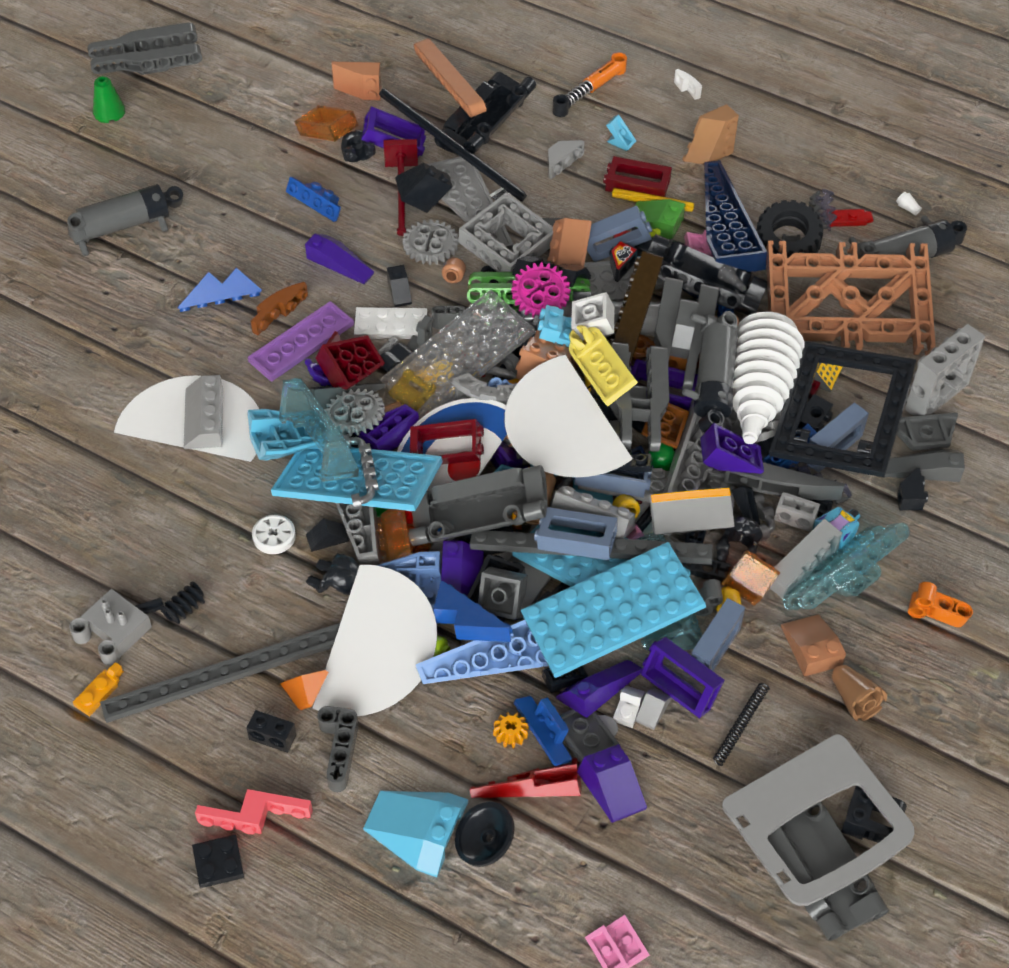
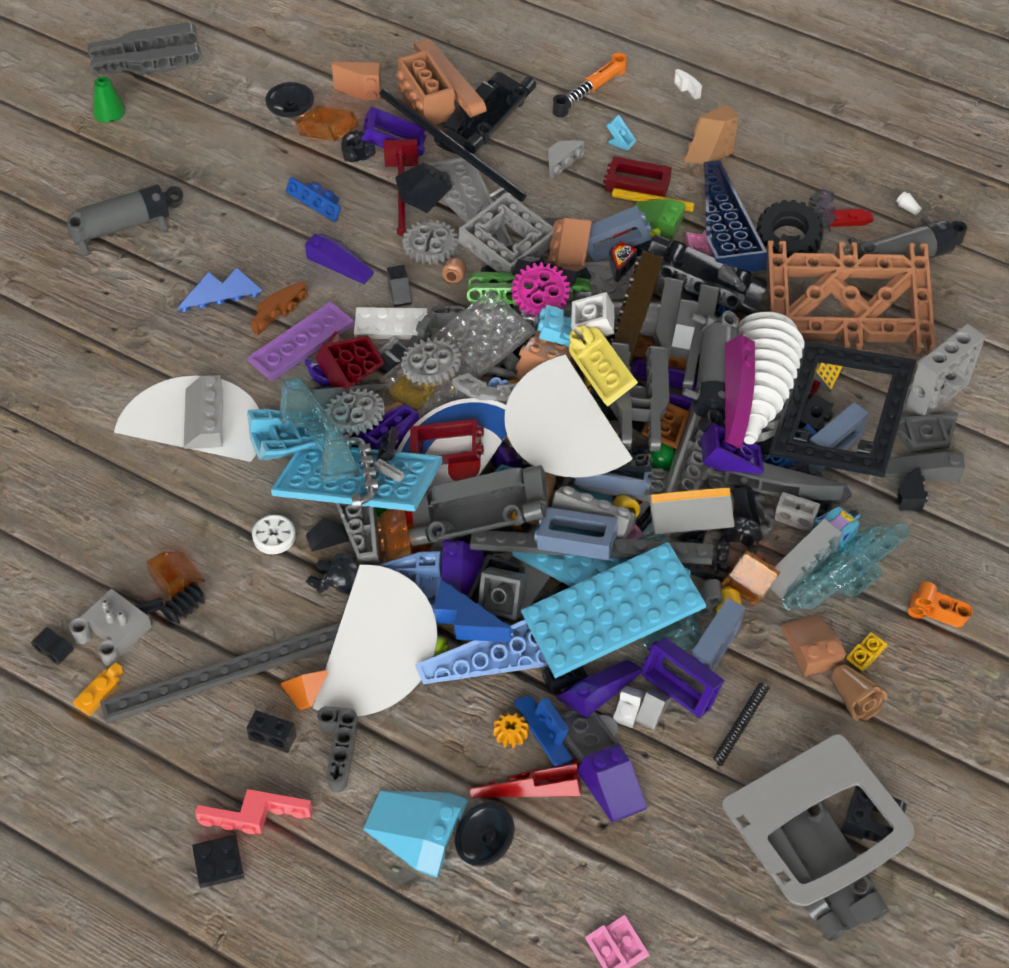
none -> black axle [31,627,74,665]
none -> clear orange slope [146,551,205,601]
none -> black dish [265,82,314,118]
none -> light grey axle [374,459,405,482]
none -> black plate [377,426,399,462]
none -> nougat brick [397,50,456,125]
none -> light grey gear [401,337,462,386]
none -> magenta slope [725,334,755,448]
none -> yellow slope [845,632,887,672]

